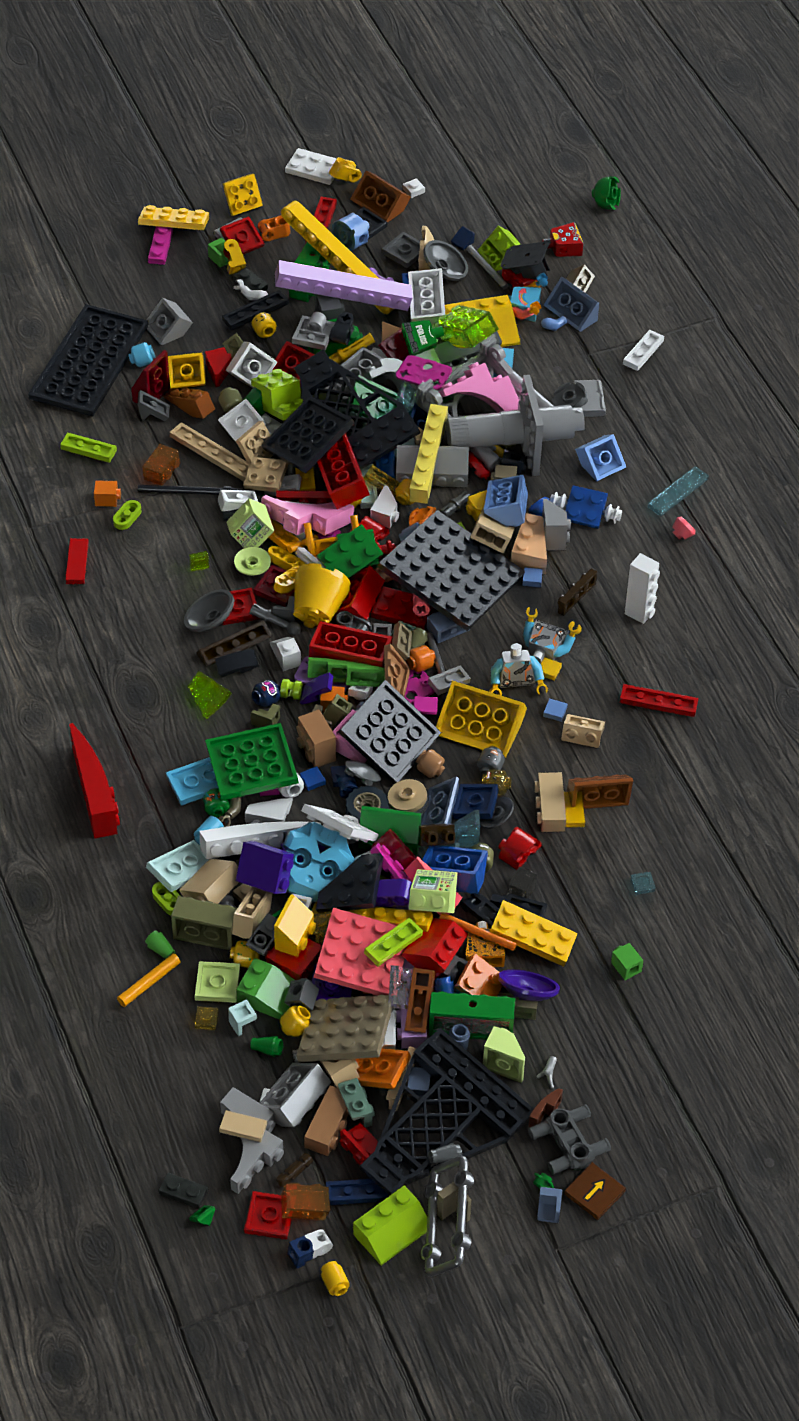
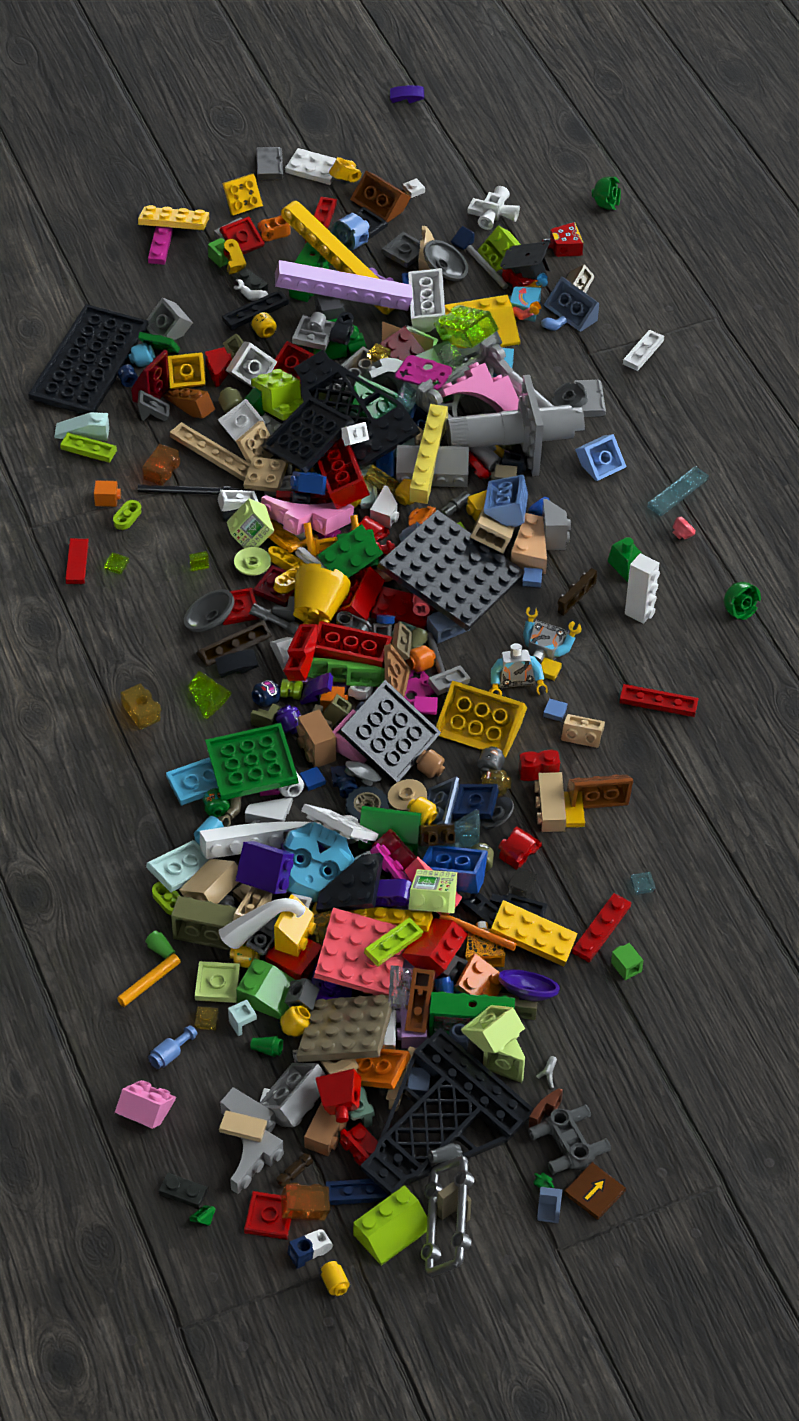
red slope [69,723,120,839] -> none
yellow pin [329,333,375,364] -> none
green torso [401,320,444,356] -> none
blue plate [550,485,622,529] -> none
none -> light aqua slope [54,412,109,441]
none -> clear neon green tile [104,552,129,574]
none -> bright pink slope [115,1080,176,1129]
none -> dark blue wheel [117,365,138,387]
none -> clear yellow brick [120,683,161,730]
none -> green plate [138,332,180,354]
none -> medium blue piece [148,1025,198,1069]
none -> white animal [218,898,305,949]
none -> flat silver piece [256,147,283,180]
none -> dark purple head [275,705,302,734]
none -> red slope [283,624,318,681]
none -> black bush [289,491,311,504]
none -> blue slope [290,471,327,495]
none -> red torso [316,1068,361,1123]
none -> white plate [341,422,369,446]
none -> clear yellow plate [367,343,391,362]
none -> blue tile [376,615,395,624]
none -> dark purple slope [390,85,424,104]
none -> yellow head [407,797,437,826]
none -> clear head [438,344,463,371]
none -> yellowish green slope [461,1005,525,1053]
none -> white brick [468,186,520,230]
none -> red brick [519,750,560,781]
none -> red plate [572,893,631,963]
none -> green torso [607,537,642,582]
none -> green cylinder [723,582,761,620]

